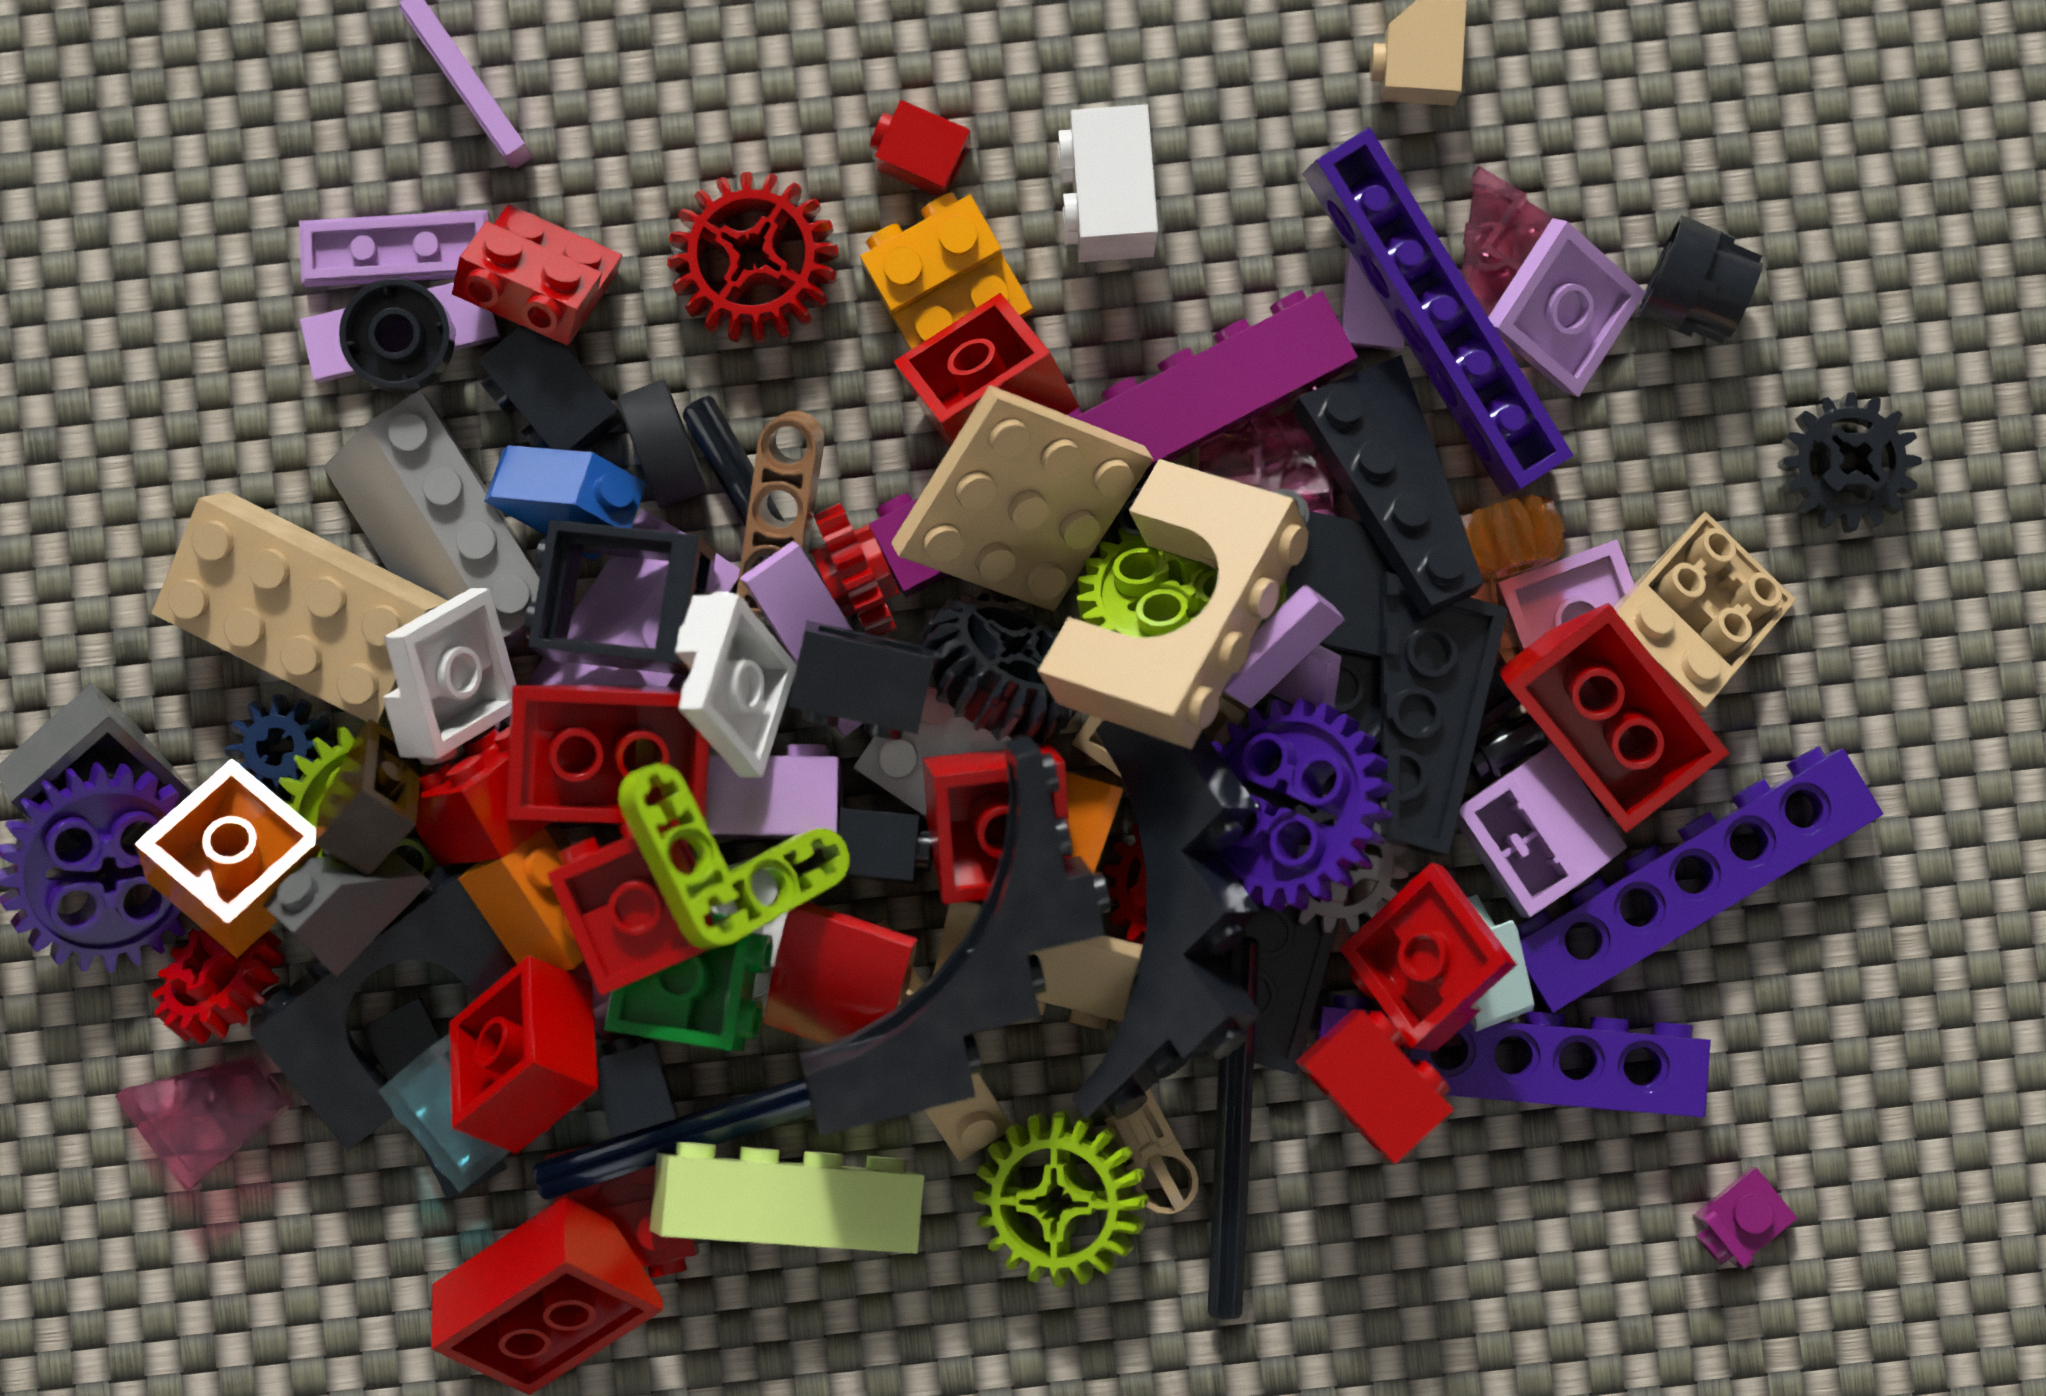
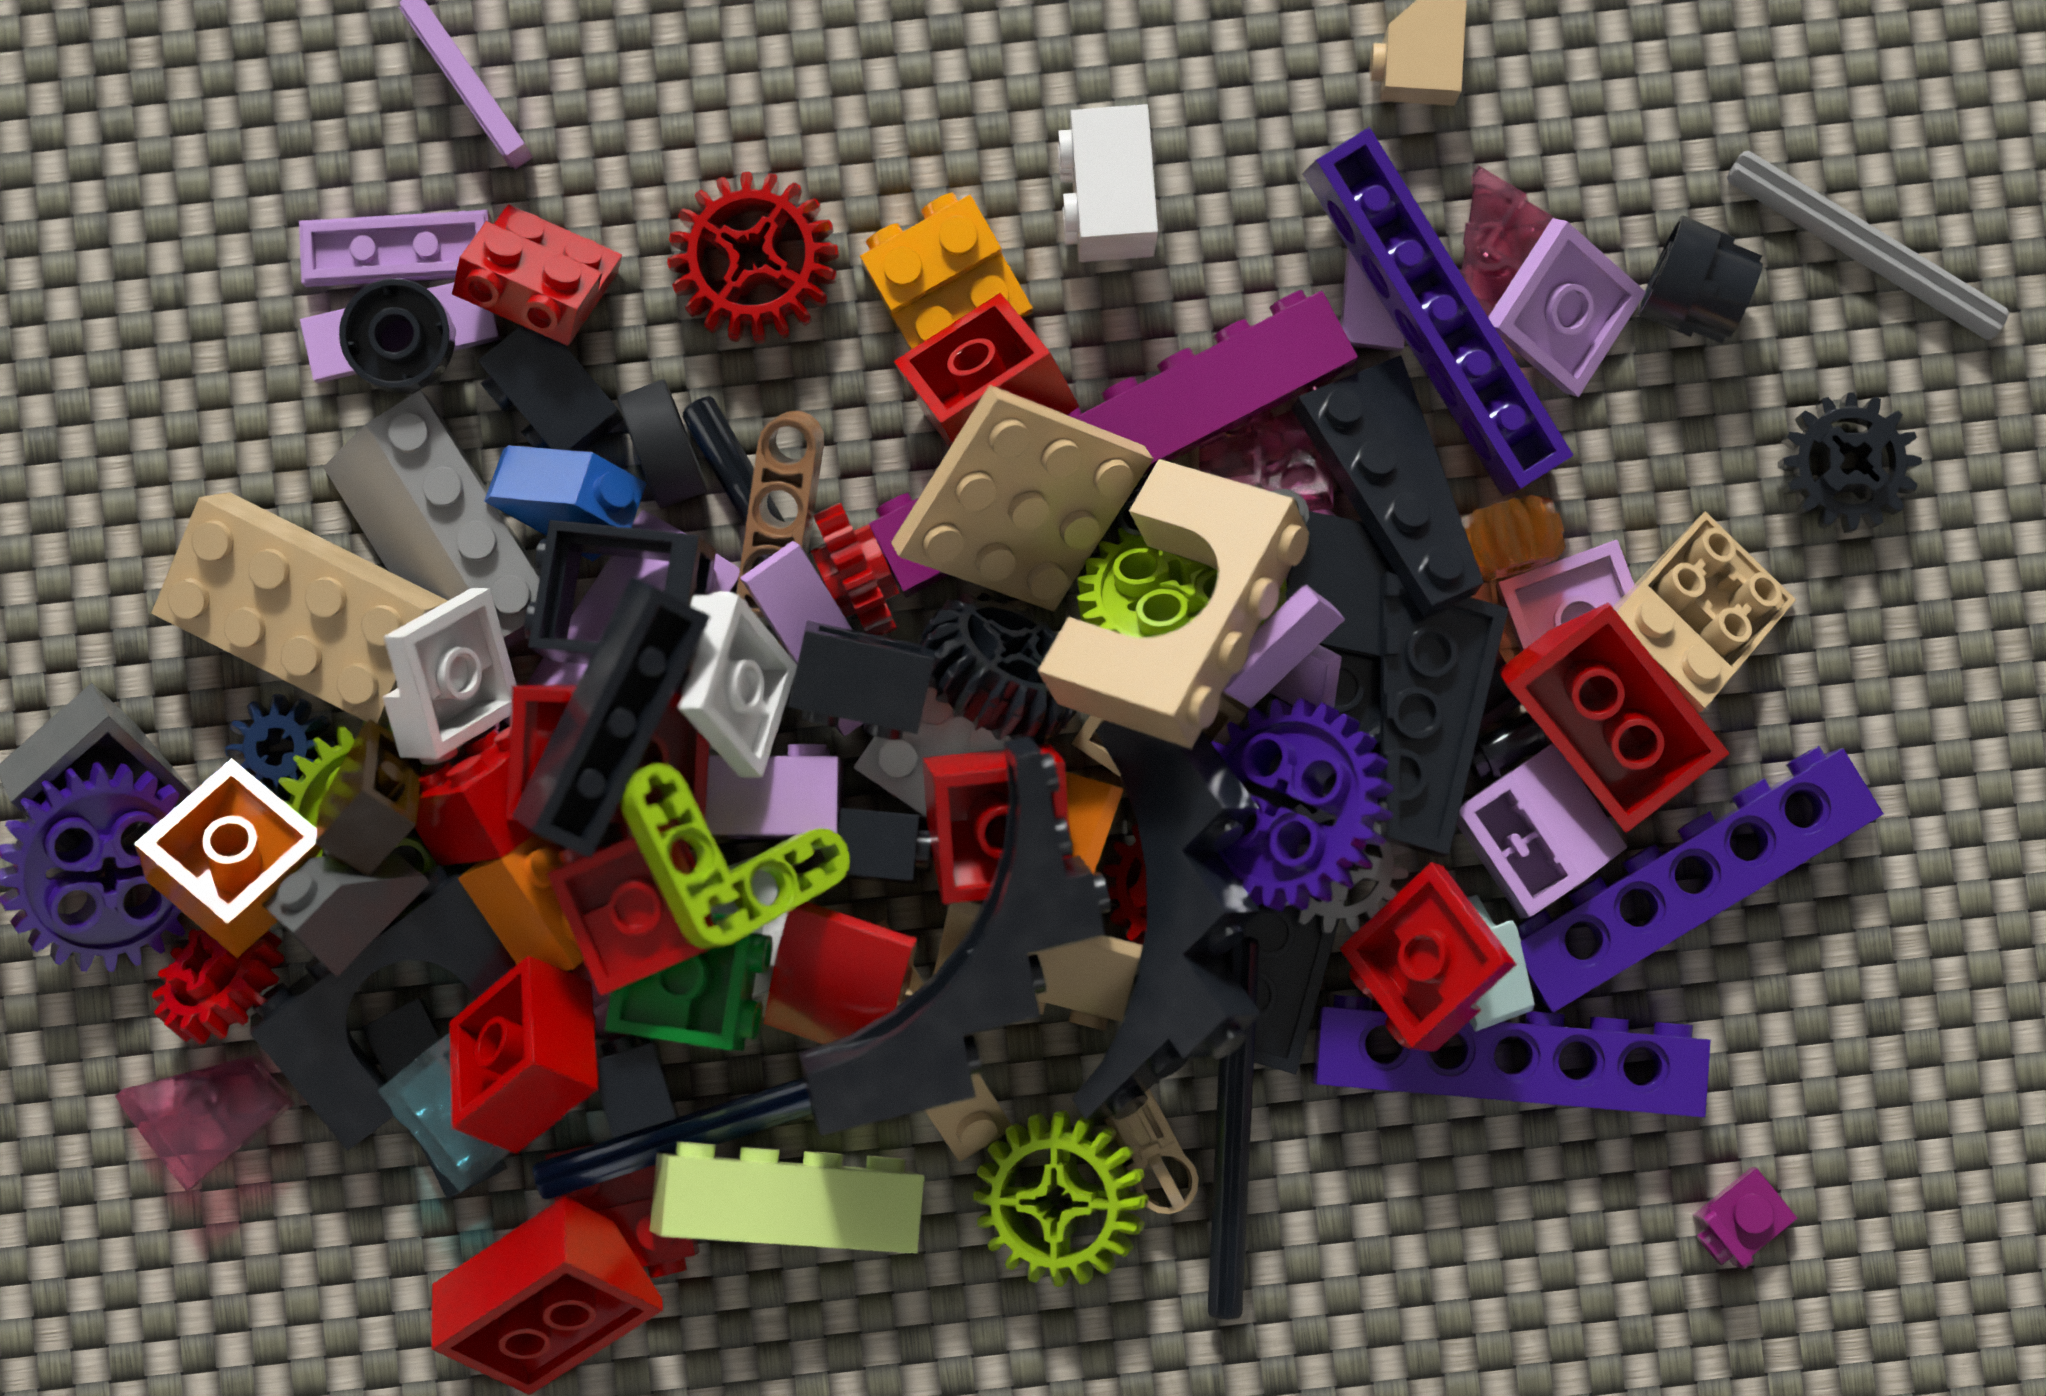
red brick [869,99,971,197] -> none
red brick [1295,1009,1454,1164] -> none
none -> black brick [512,577,712,859]
none -> light grey axle [1727,151,2009,340]

